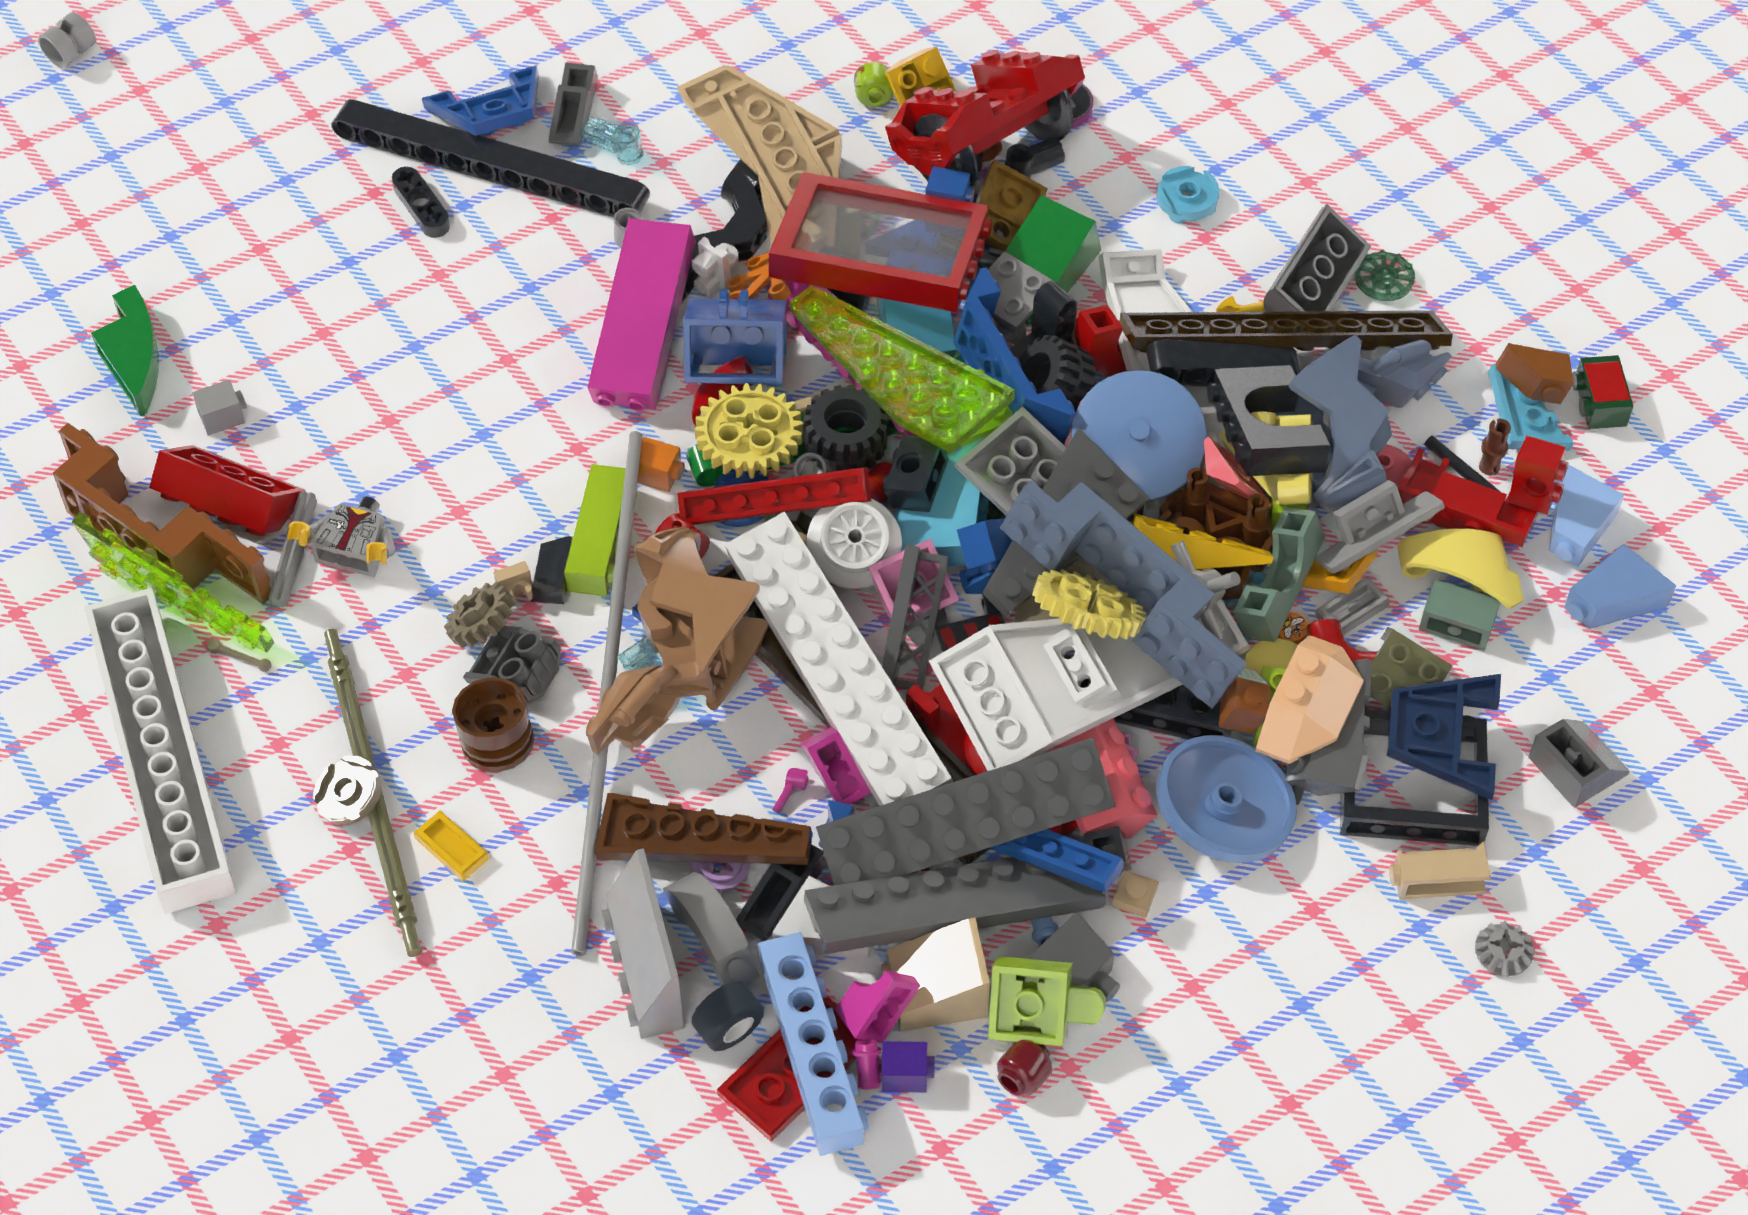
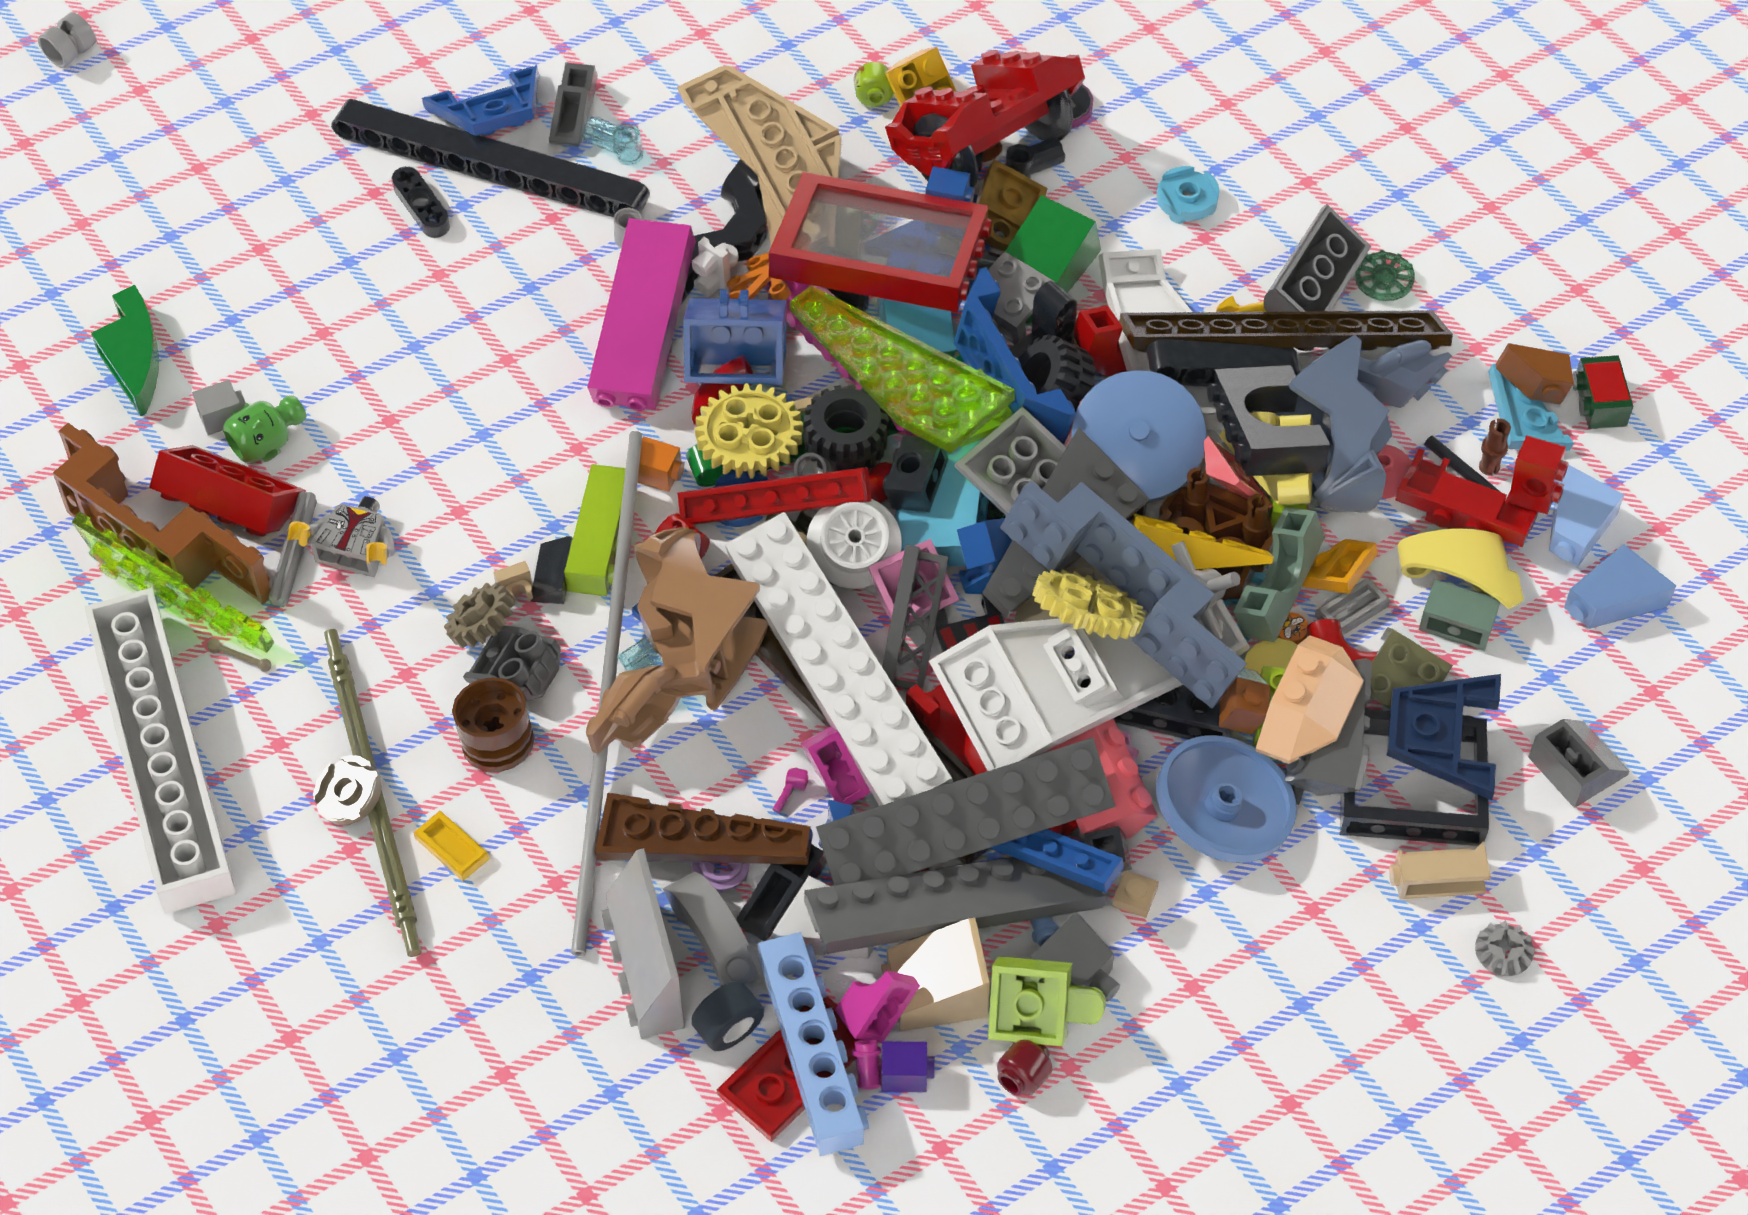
light grey bracket [1315,480,1445,573] -> none
none -> bright green piece [223,395,307,464]

